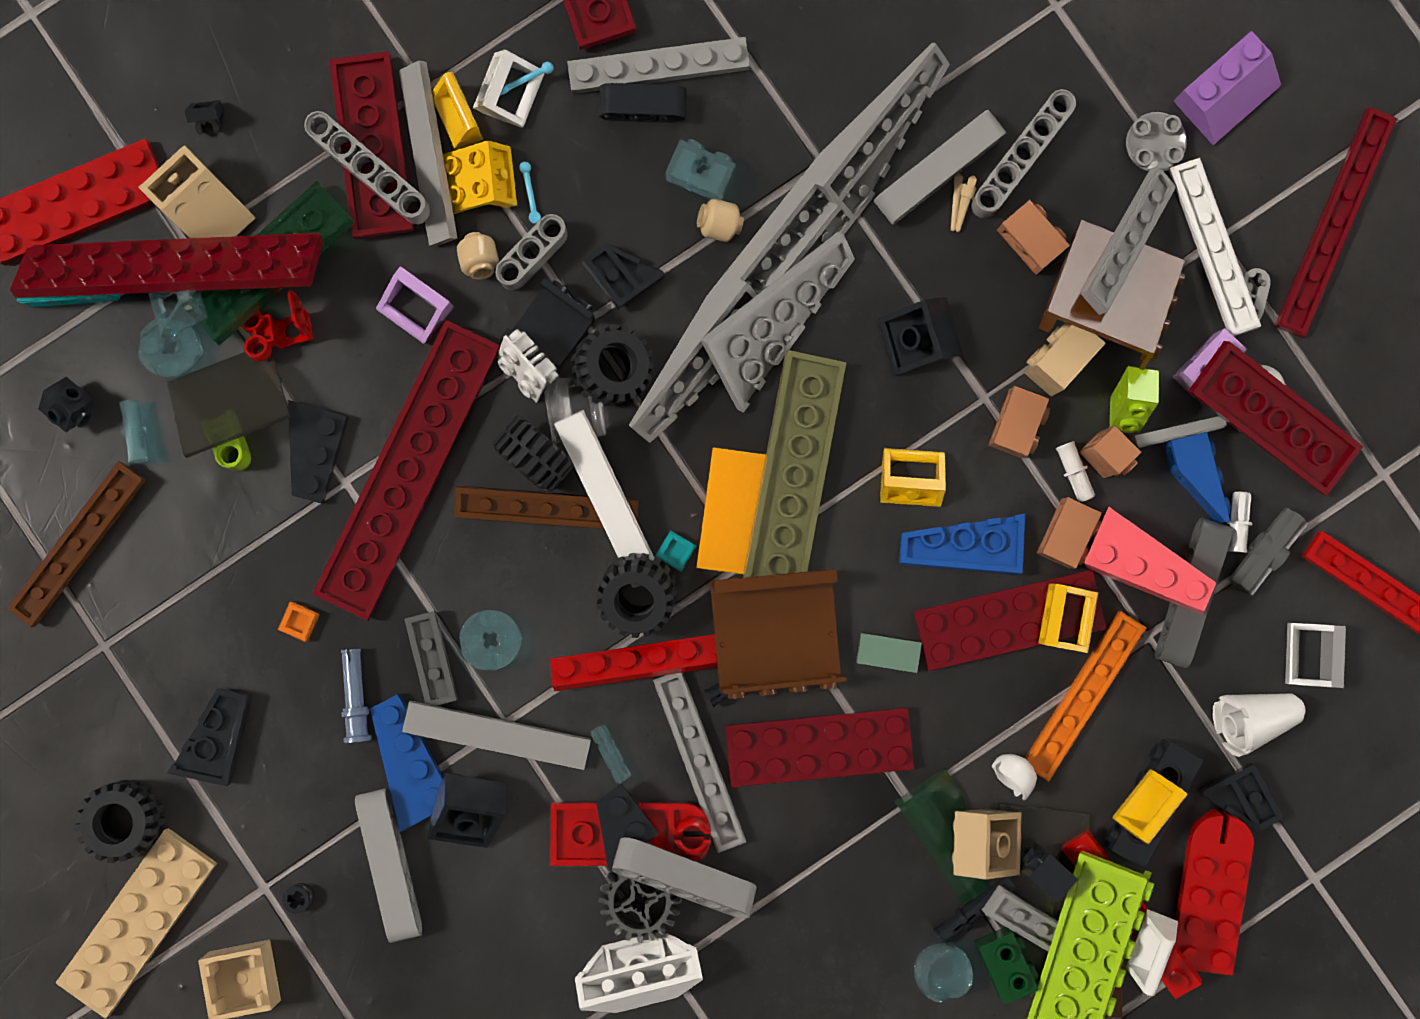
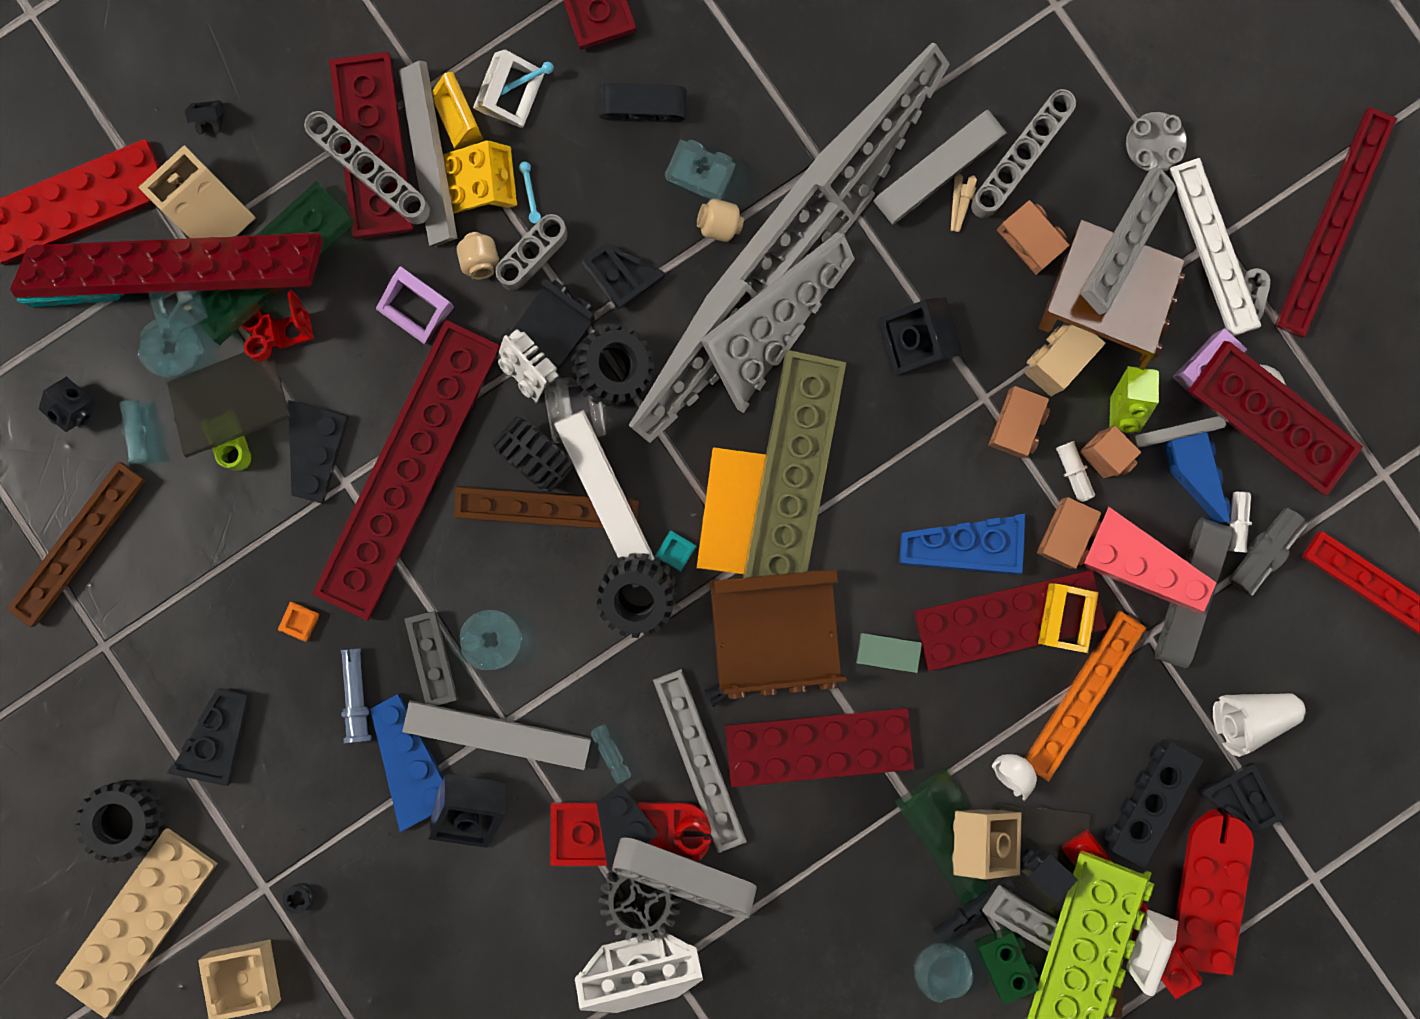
light grey beam [355,788,422,943] -> none
red plate [550,634,717,692] -> none
light grey plate [567,37,750,94] -> none
yellow tile [880,448,946,507] -> none
yellow tile [1112,769,1188,845] -> none
medium lavender slope [1174,31,1281,145] -> none
light grey tile [1285,623,1346,688] -> none

